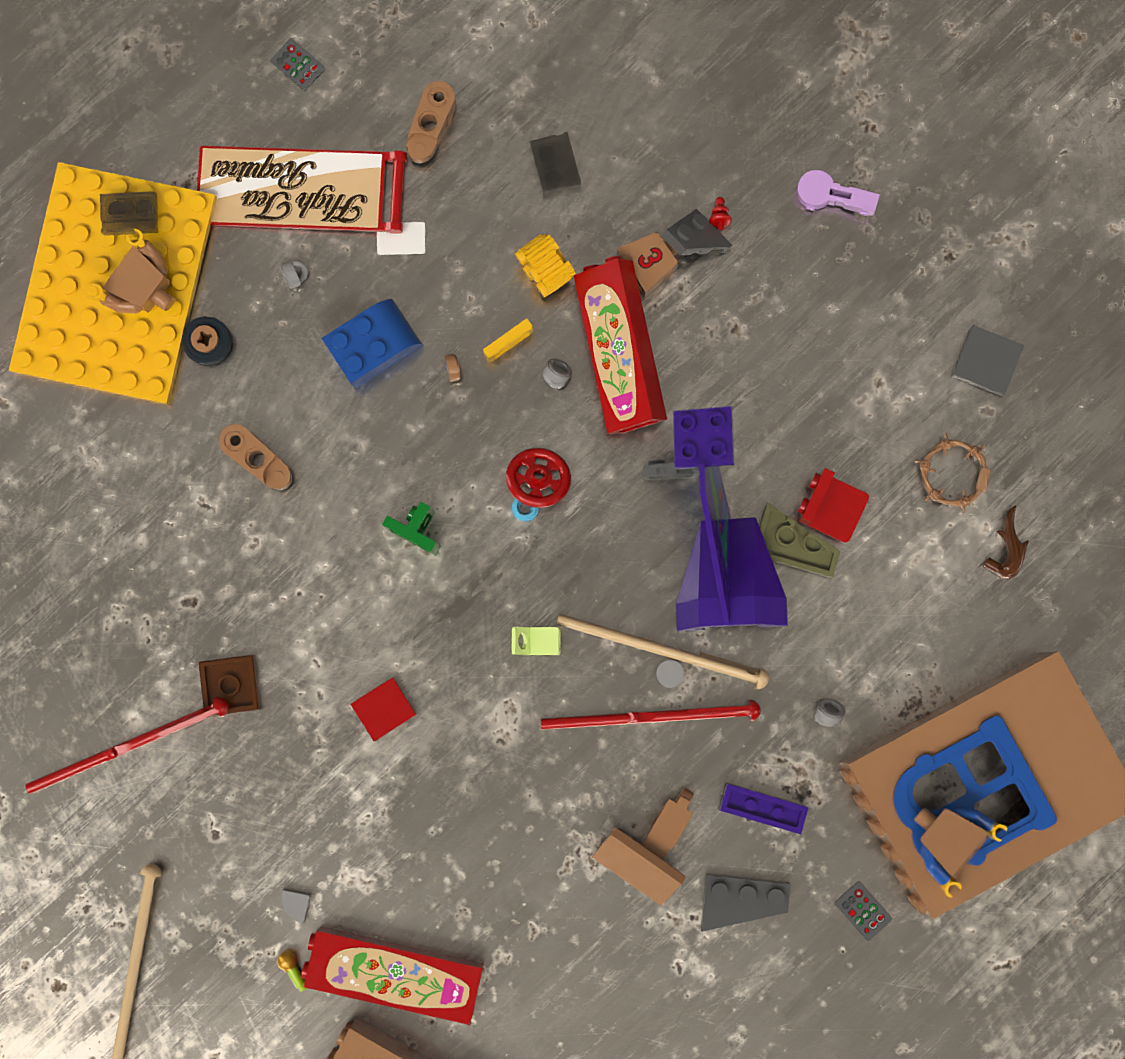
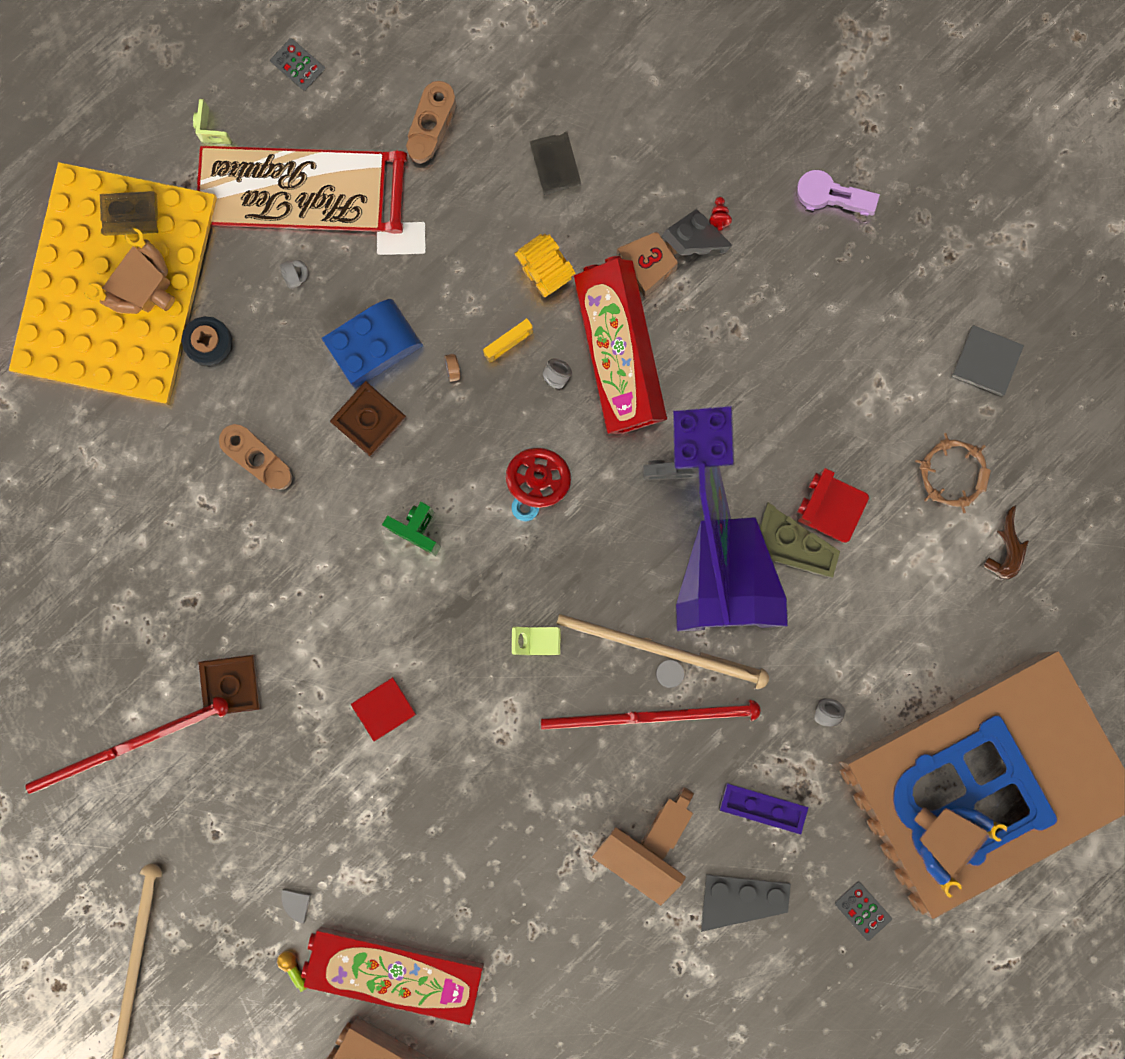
none -> yellowish green bracket [193,99,232,145]
none -> reddish brown tile [330,381,407,458]

